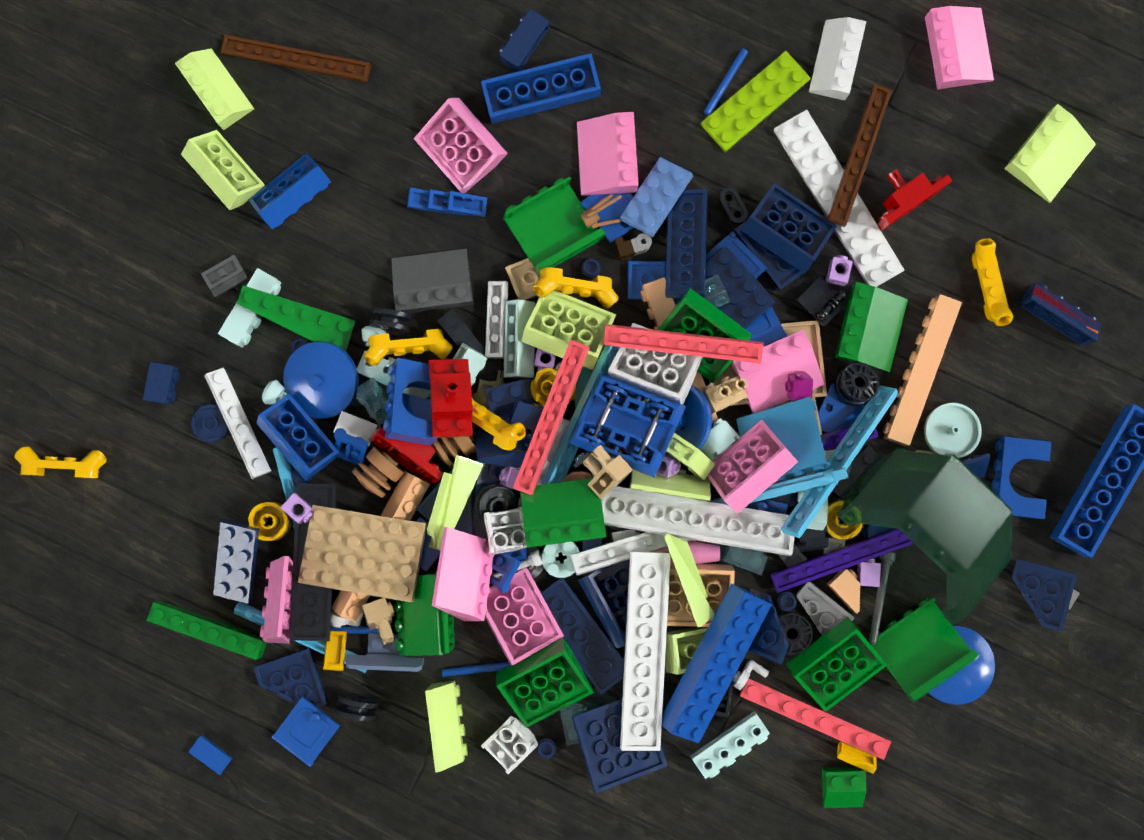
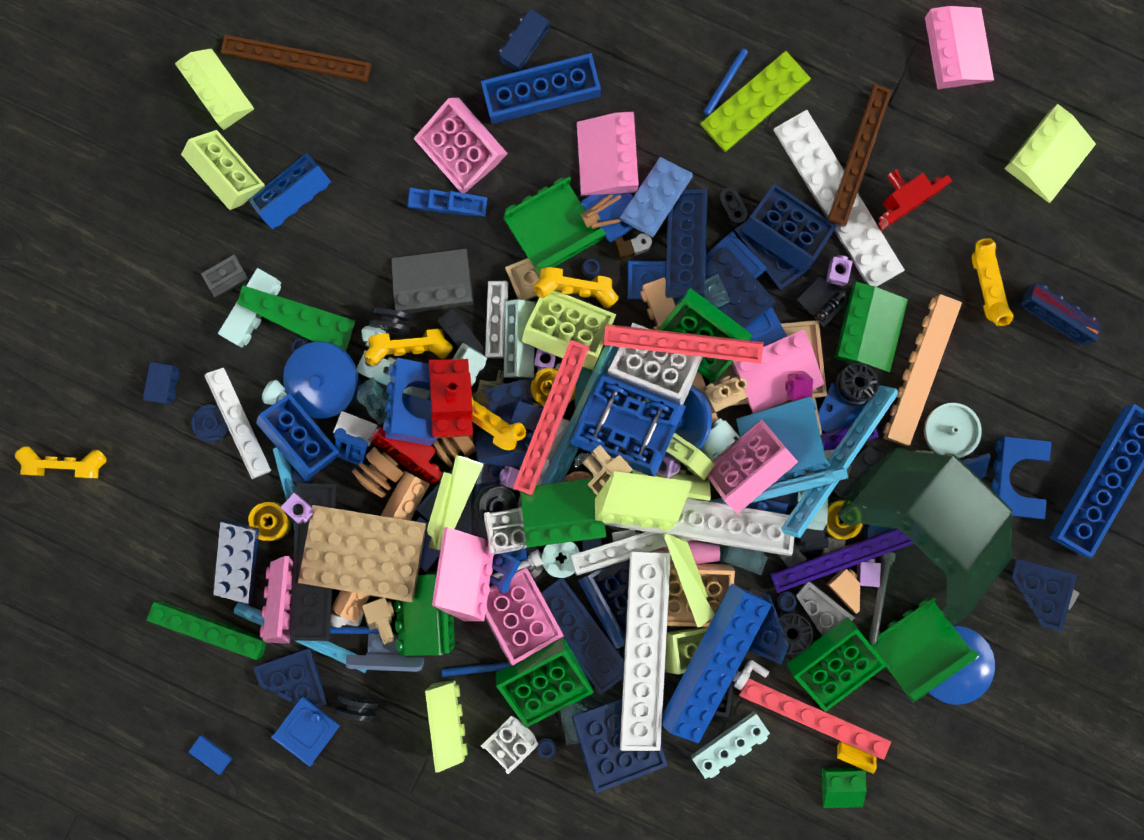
yellow tile [323,631,347,671] -> none
white slope [809,17,866,101] -> none
none -> yellowish green slope [595,471,692,531]

